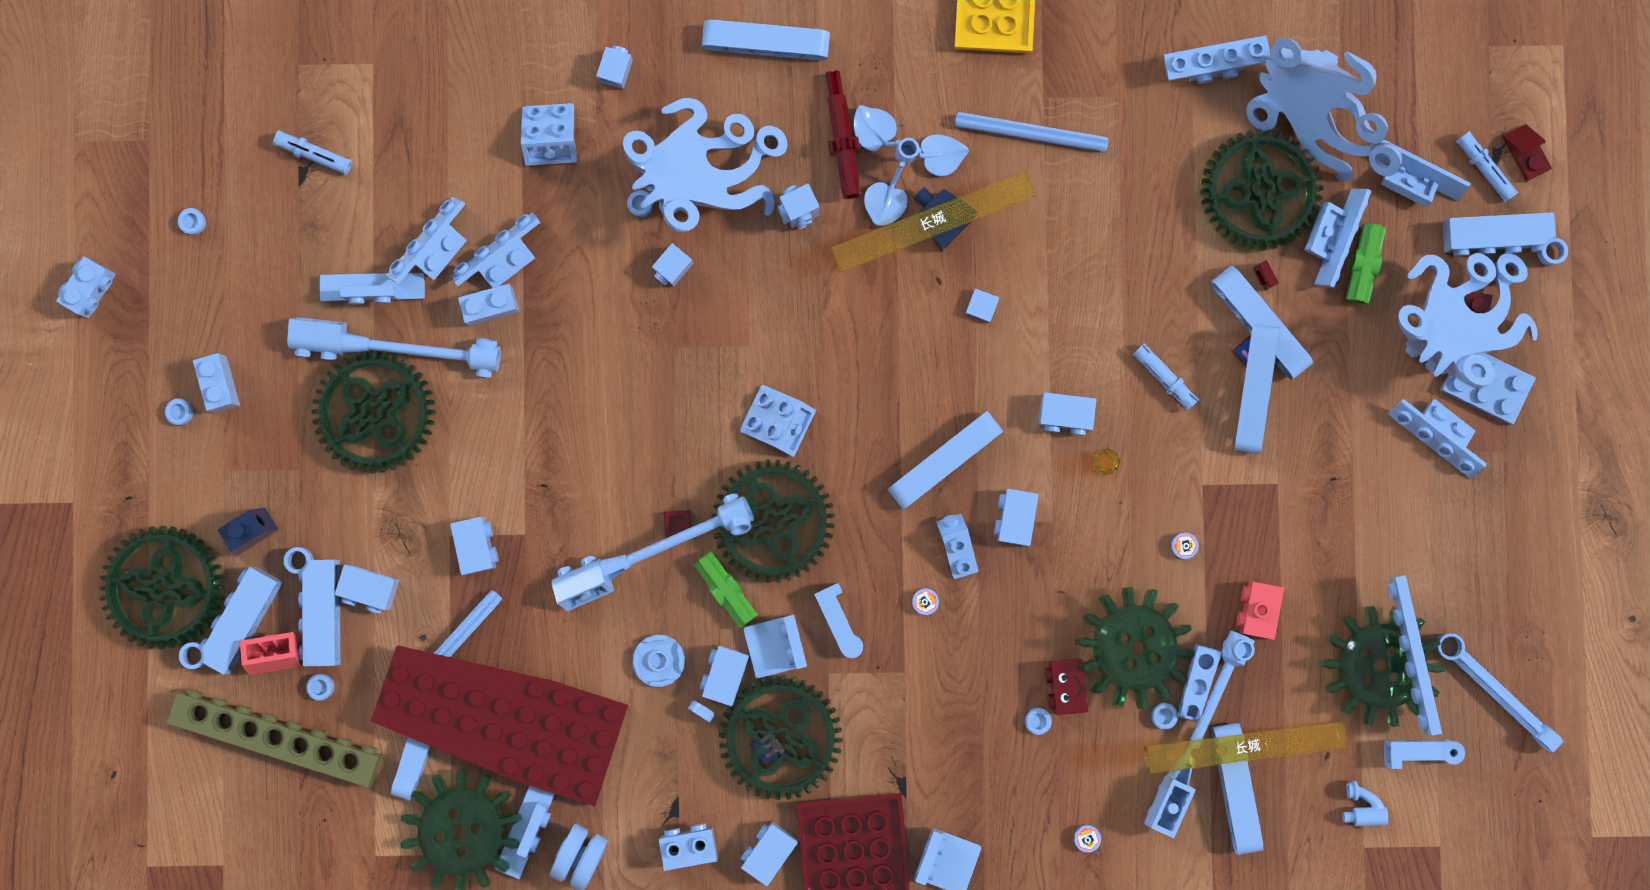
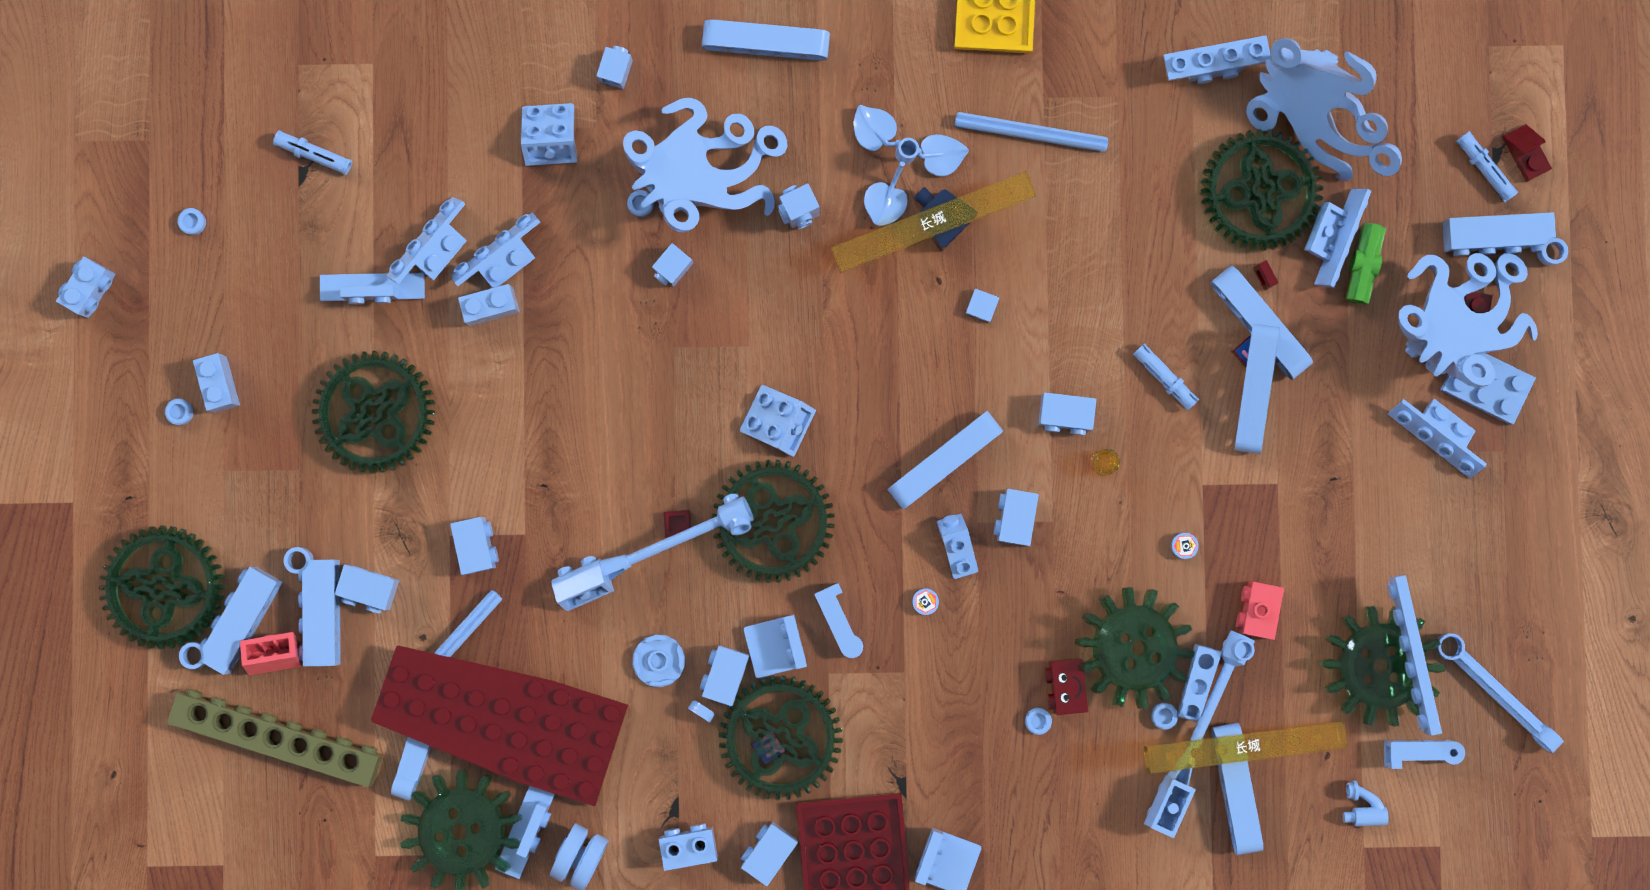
dark blue torso [218,508,279,556] -> none
light blue bar [287,317,501,377] -> none
light blue tile [306,674,335,701] -> none
bright green piece [693,551,758,628] -> none
dark red piece [826,70,861,199] -> none
tile [1074,825,1101,852] -> none
light blue bracket [1371,140,1471,208] -> none

